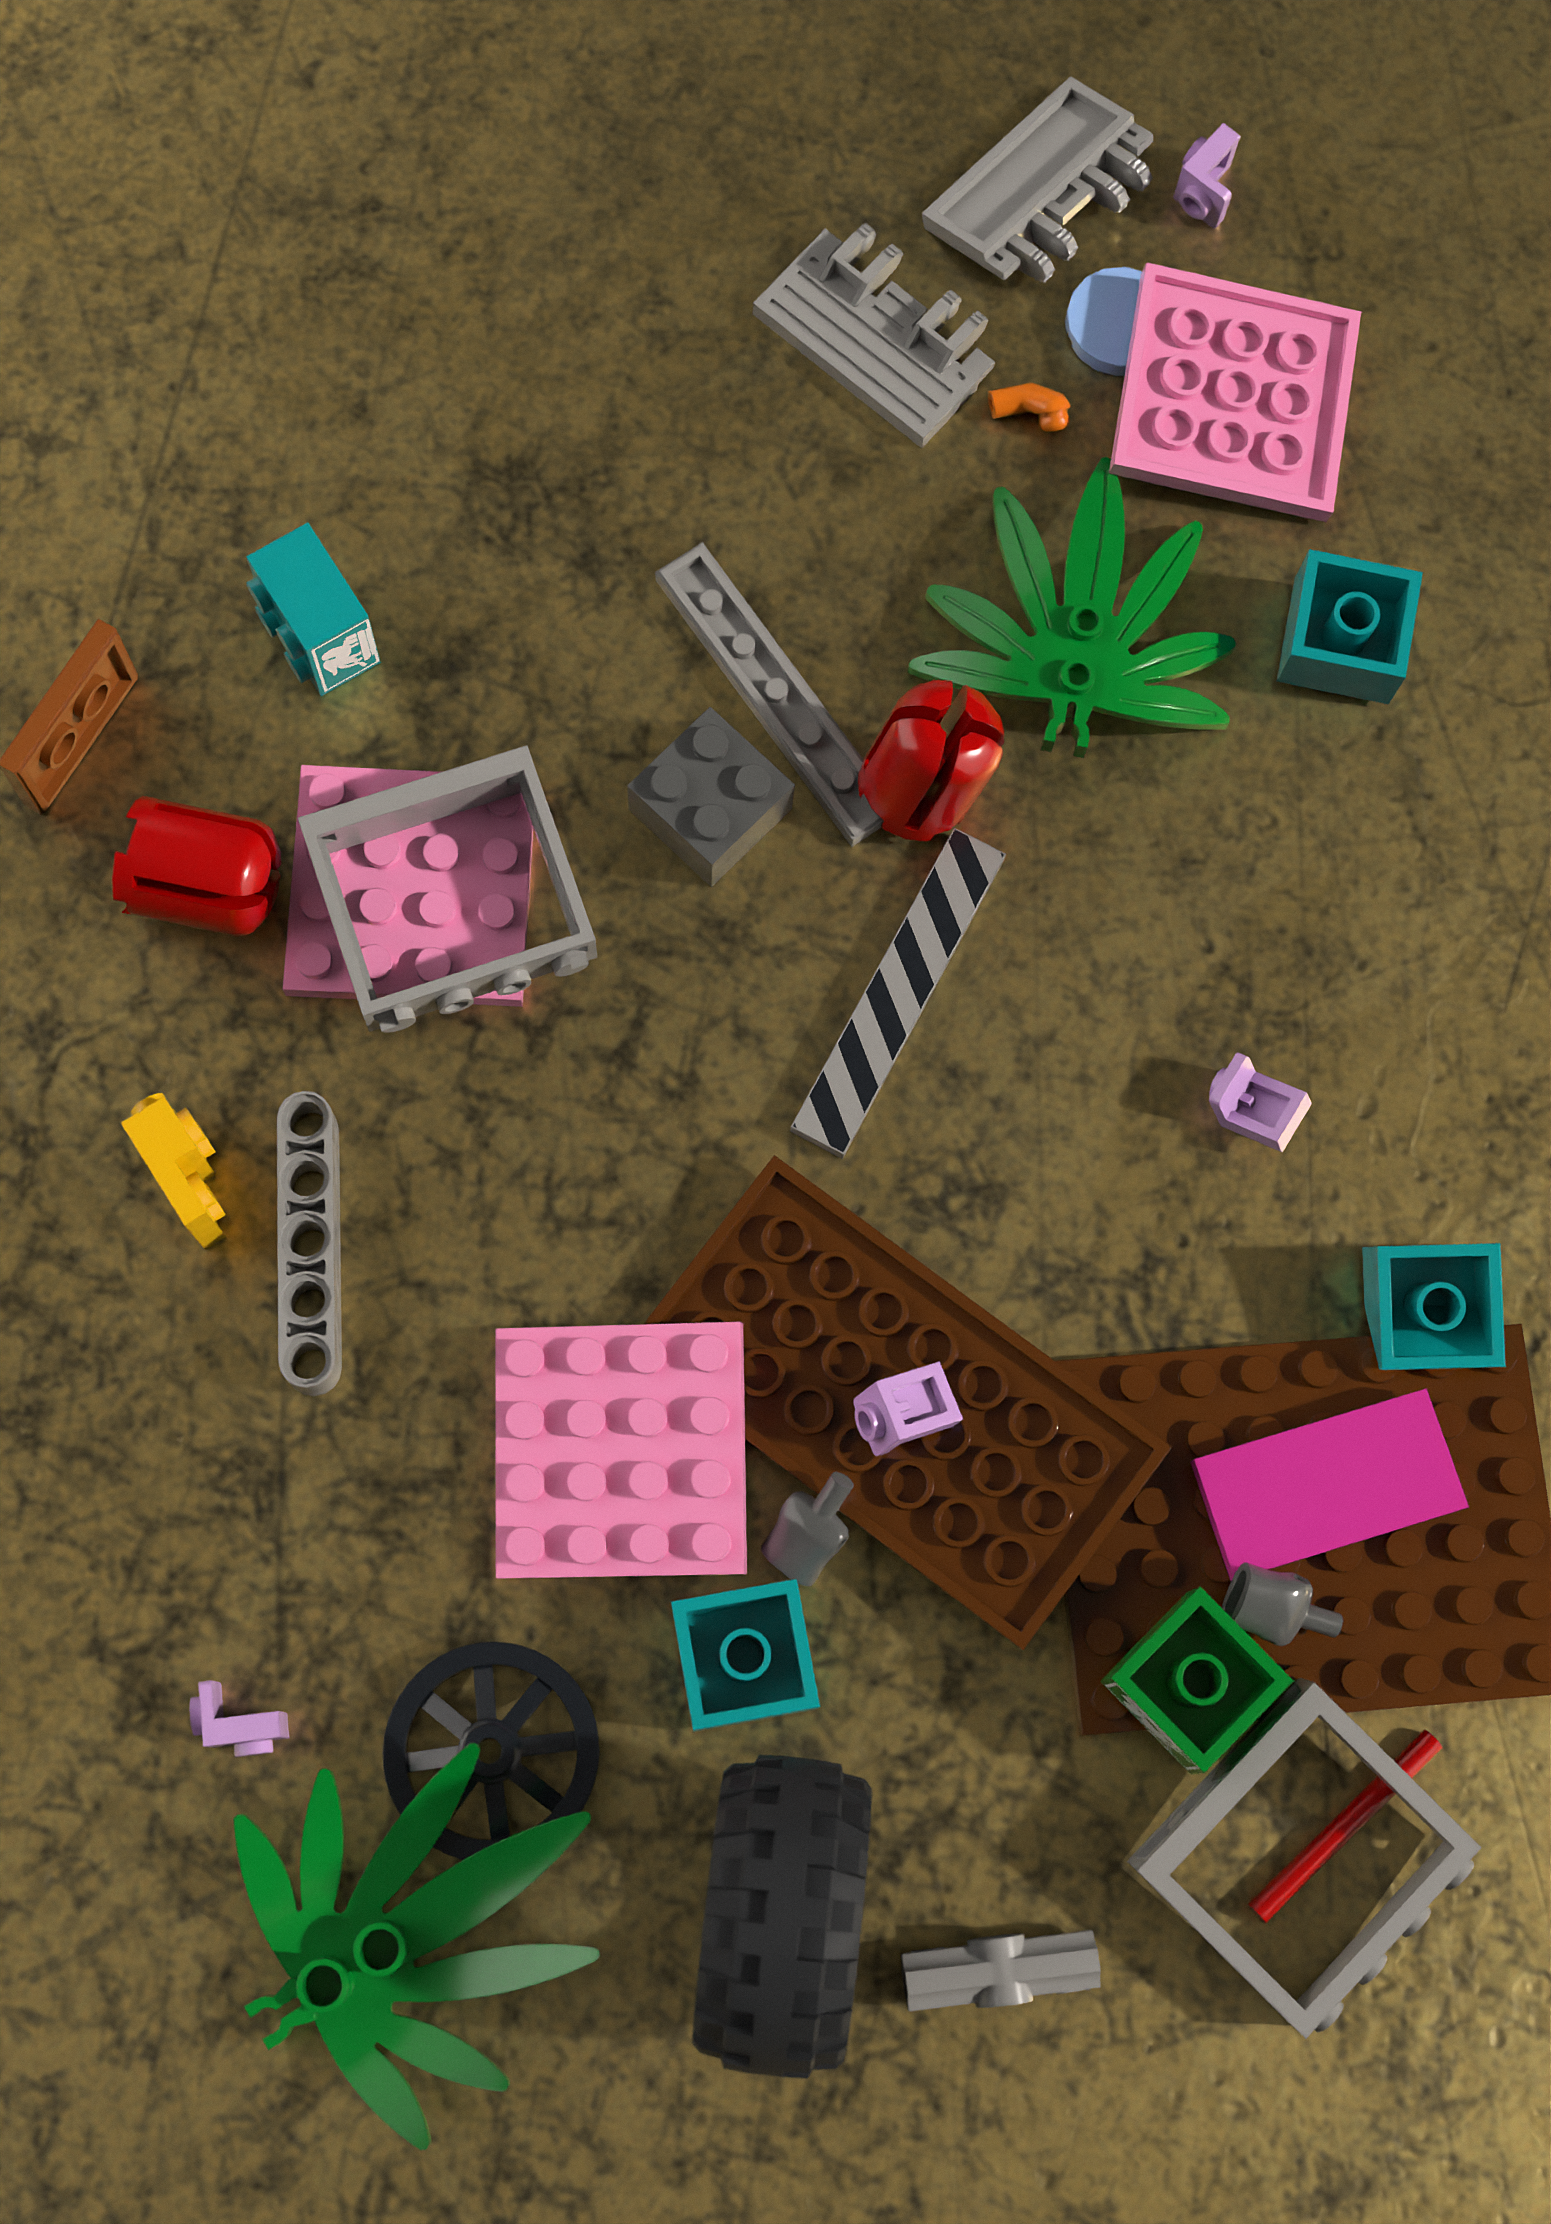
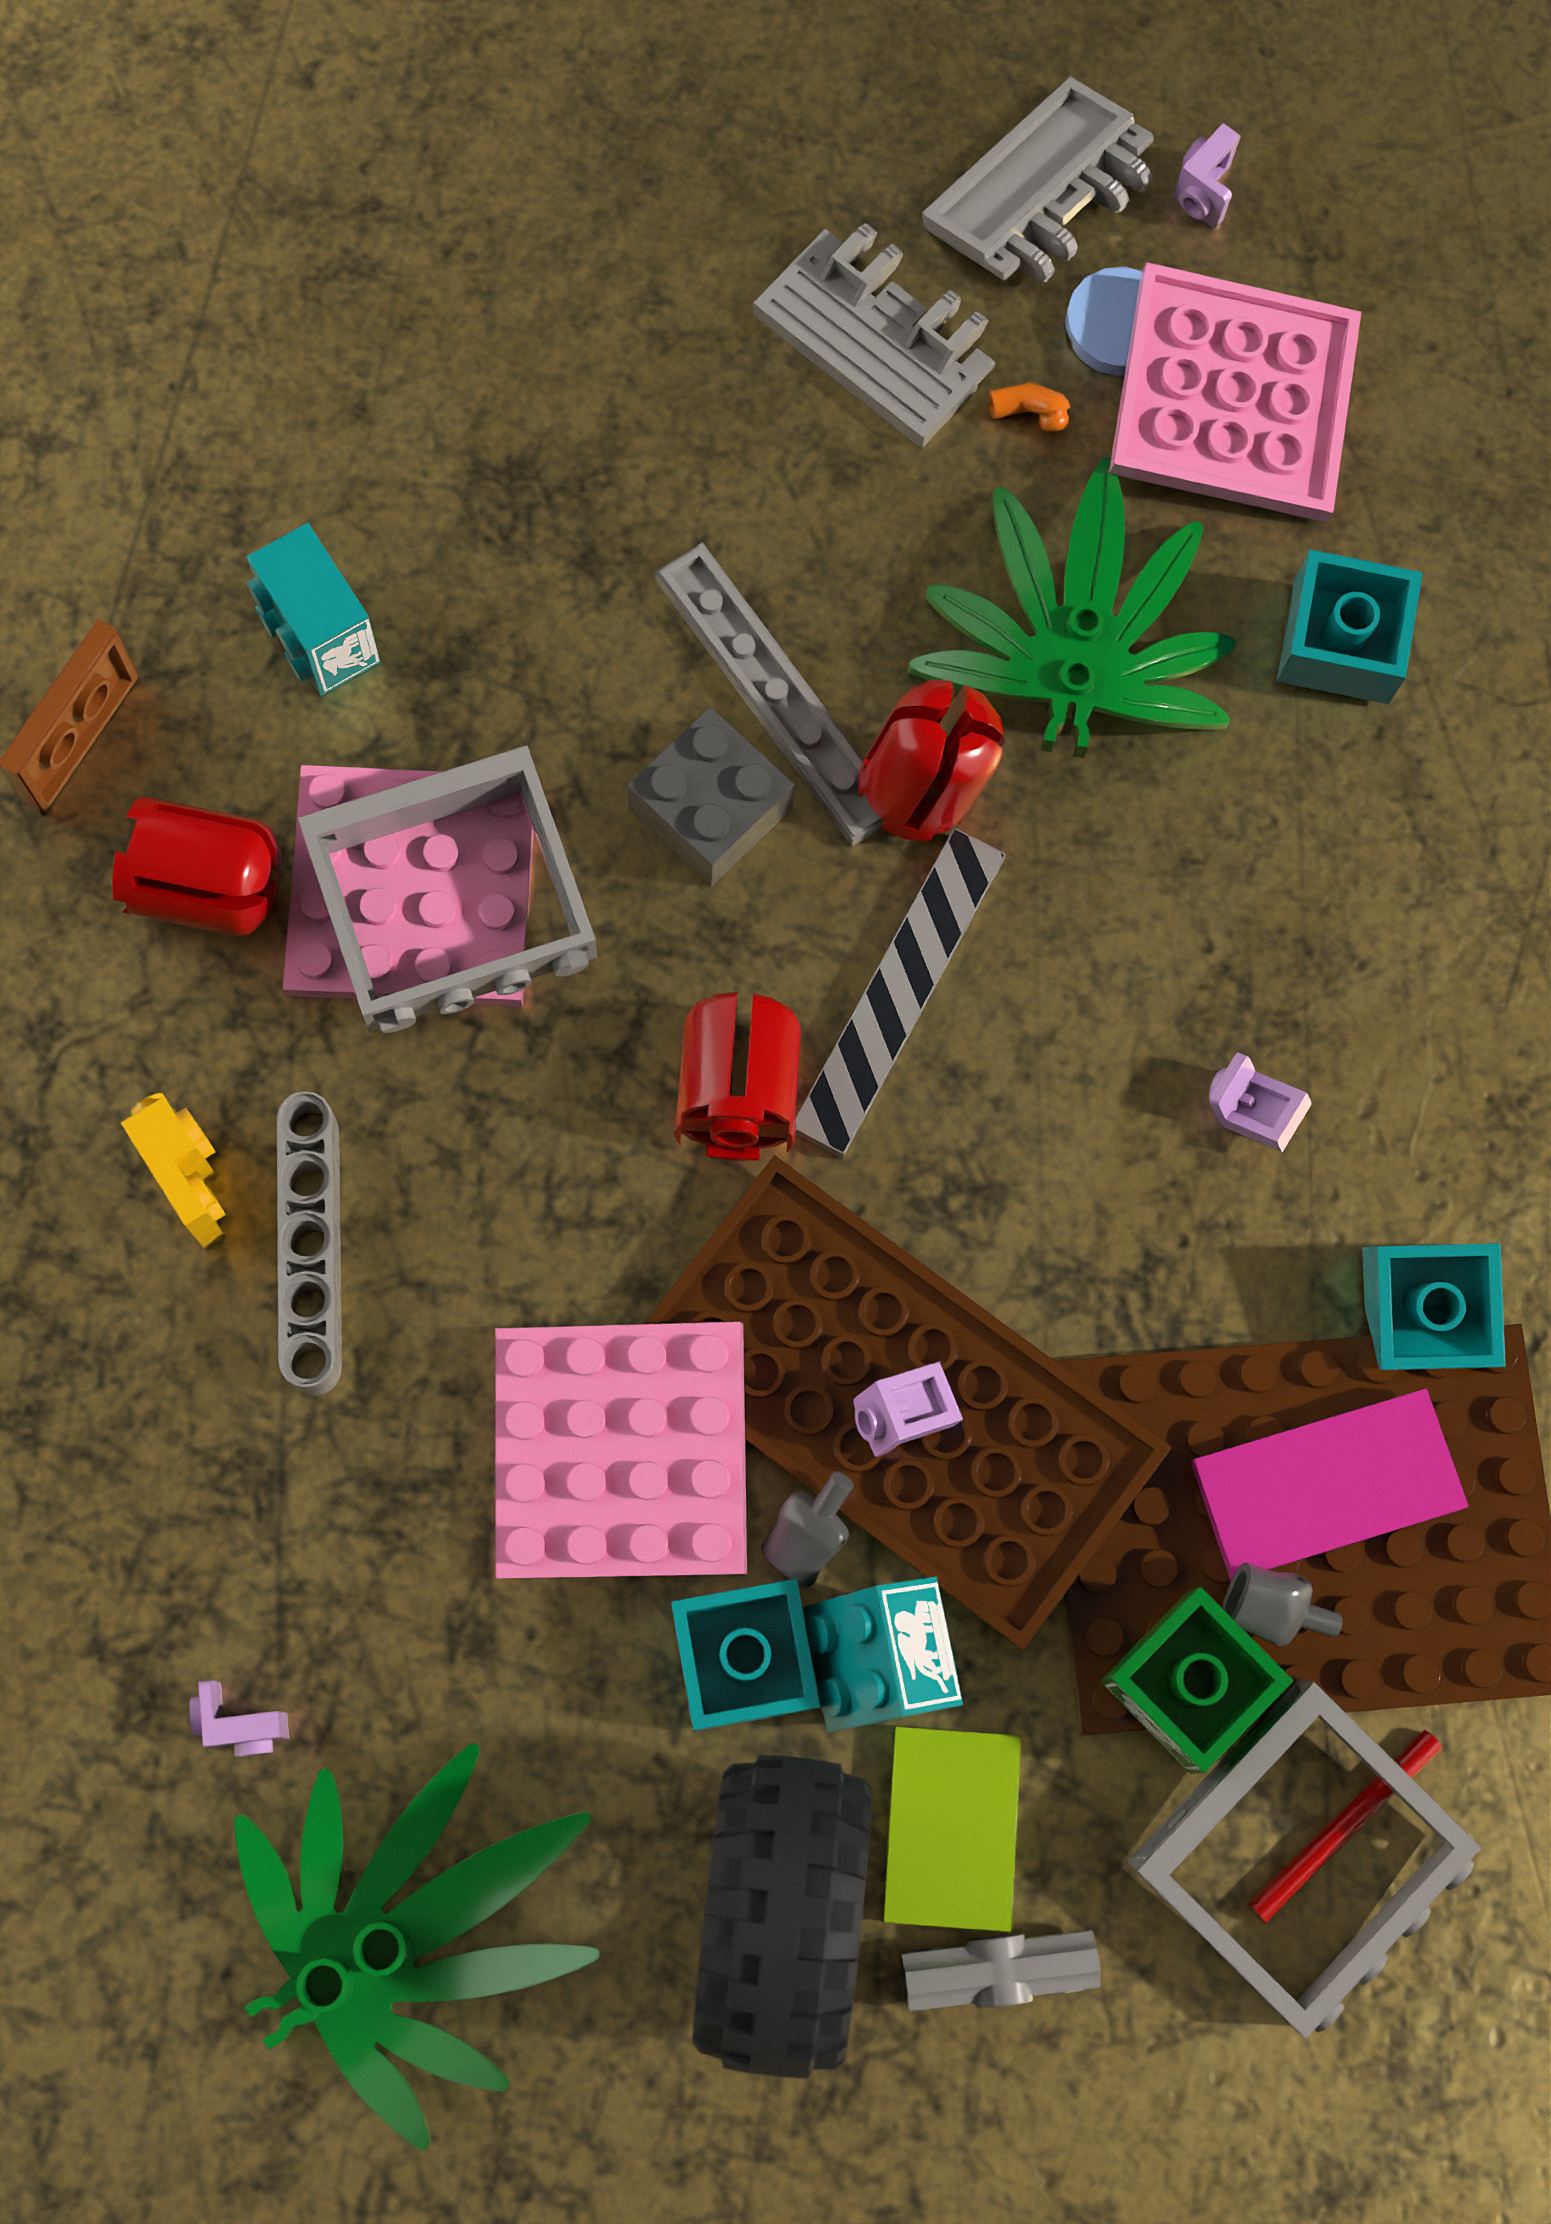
black wheel [383,1642,600,1860] -> none
none -> red cylinder [673,992,801,1161]
none -> teal brick [803,1577,963,1733]
none -> lime tile [882,1726,1021,1932]

